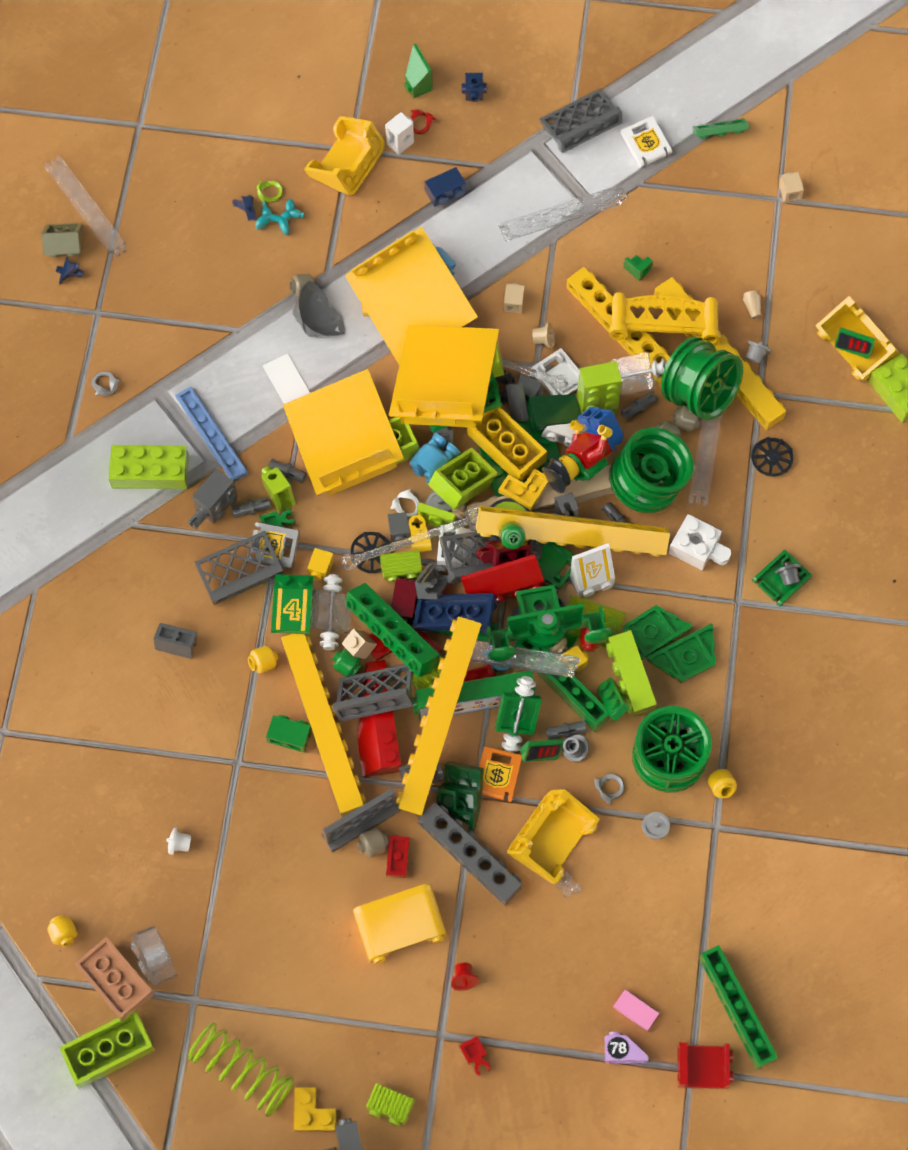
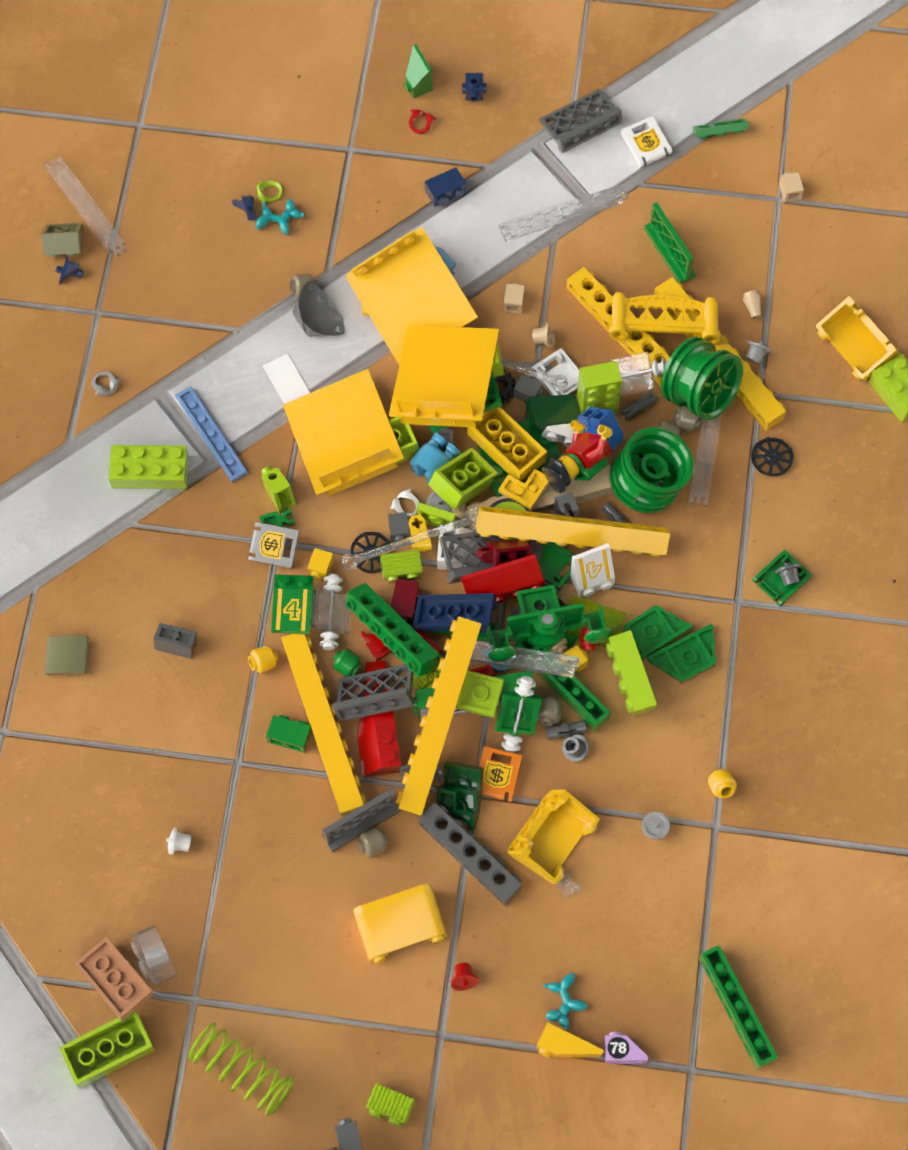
yellow head [47,915,78,947] -> none
dark grey brick [188,469,238,530] -> none
dark grey fence [195,531,284,605] -> none
dark grey pin [232,496,271,518] -> none
dark grey pin [268,459,307,484] -> none
yellow plate [294,1088,337,1131] -> none
yellow windscreen [304,116,385,195] -> none
tan brick [342,629,377,659] -> none
white brick [385,112,414,155] -> none
red plate [386,835,410,878] -> none
dark grey hinge [415,563,449,599] -> none
red plate [459,1036,490,1076] -> none
green head [499,521,526,549] -> none
dark grey tile [506,383,528,422] -> none
slope [520,739,564,762] -> none
light grey piece [594,774,624,805] -> none
green plate [597,677,630,722] -> none
bright pink tile [613,990,659,1031] -> none
green panel [623,255,653,281] -> none
green wheel [632,706,712,793] -> none
white brick [669,514,731,570] -> none
red panel [677,1042,734,1089] -> none
slope [835,328,876,359] -> none
none -> olive slope [44,635,89,676]
none -> lime tile [456,670,504,718]
none -> yellow slope [536,1022,604,1058]
none -> dark tan head [537,696,563,726]
none -> teal piece [543,972,588,1031]
none -> green fence [644,202,696,284]

